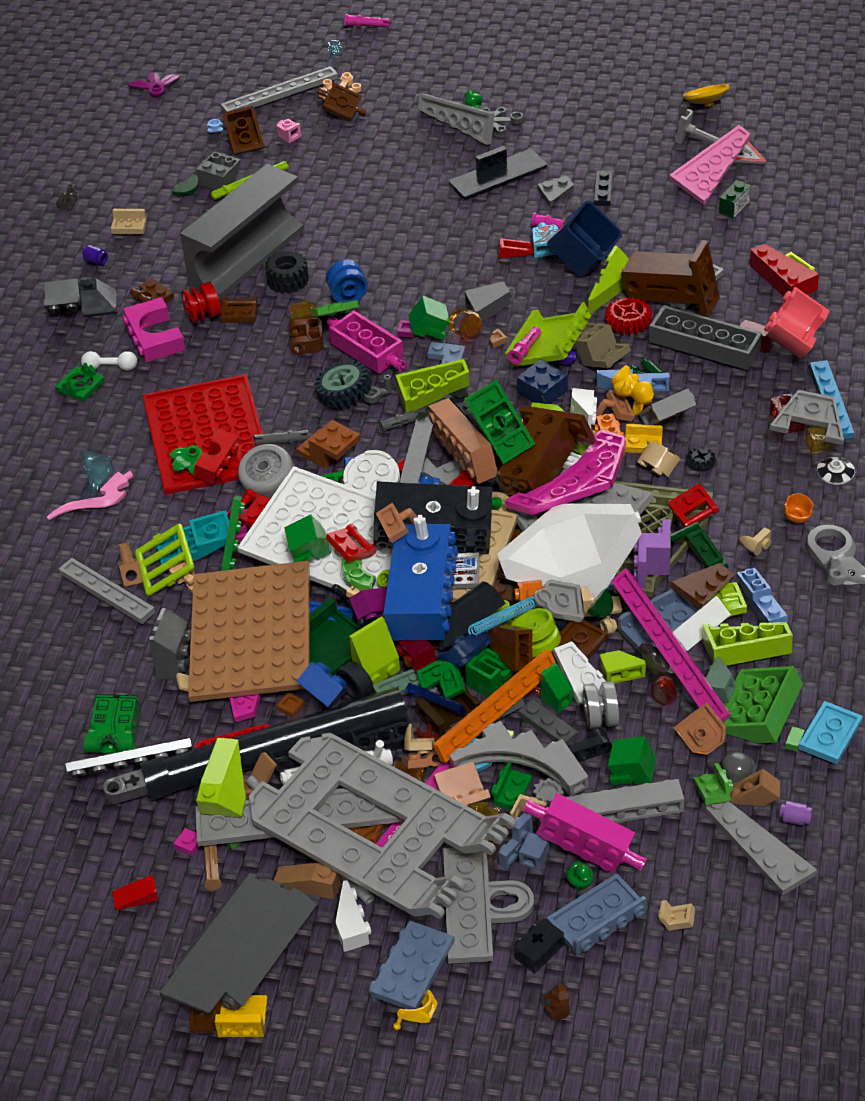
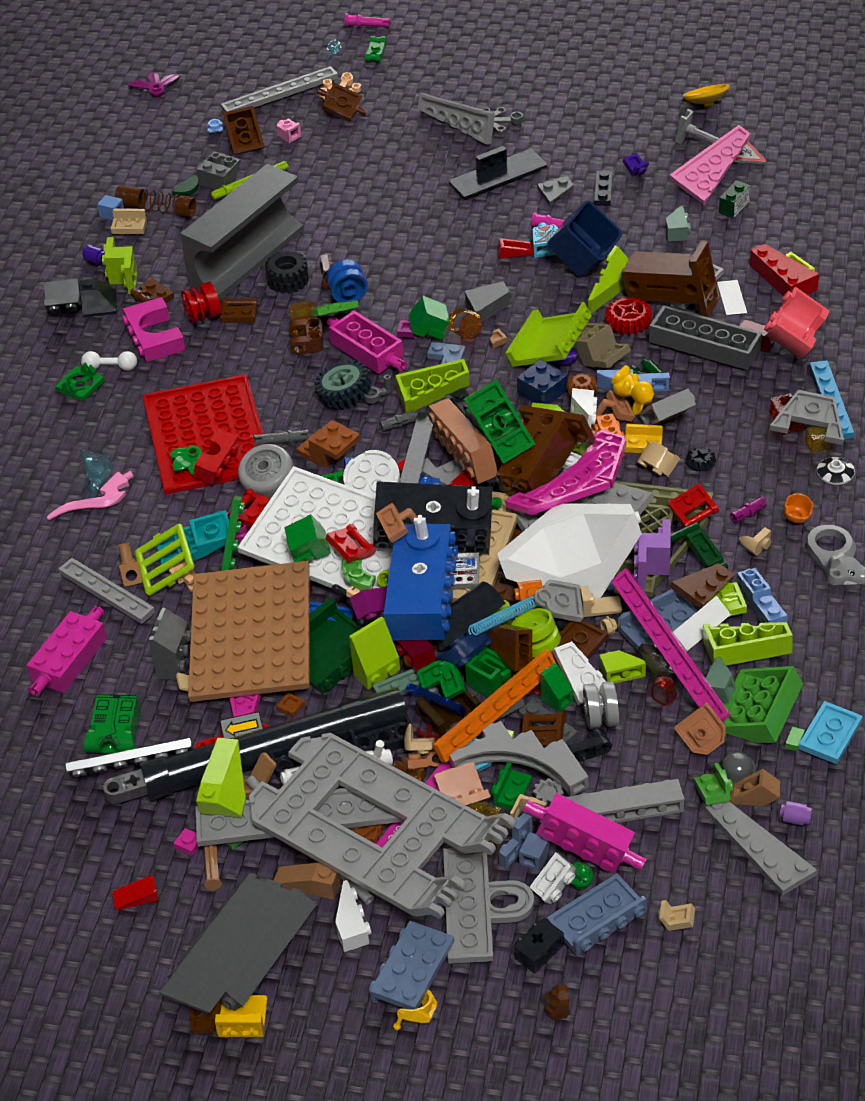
clear smoke plate [56,184,78,210] -> none
blue slope [297,662,349,707] -> none
black tyre [337,661,374,700] -> none
green animal [464,90,483,109] -> none
dark pink pin [508,327,541,364] -> none
dark green tile [587,588,613,619] -> none
green plate [608,736,657,785] -> none
none -> dark pink brick [27,606,107,697]
none -> medium blue brick [97,195,124,220]
none -> lime bracket [102,237,137,294]
none -> reddish brown piece [115,184,196,218]
none -> panel [219,711,263,739]
none -> reddish brown plate [320,254,332,290]
none -> green plate [365,36,387,62]
none -> reddish brown plate [522,712,567,748]
none -> white bracket [530,852,576,904]
none -> dark orange gear [567,373,597,397]
none -> dark purple bracket [622,153,649,177]
none -> sand green slope [665,206,691,242]
none -> white sticker [717,280,747,315]
none -> magenta pin [729,496,767,524]

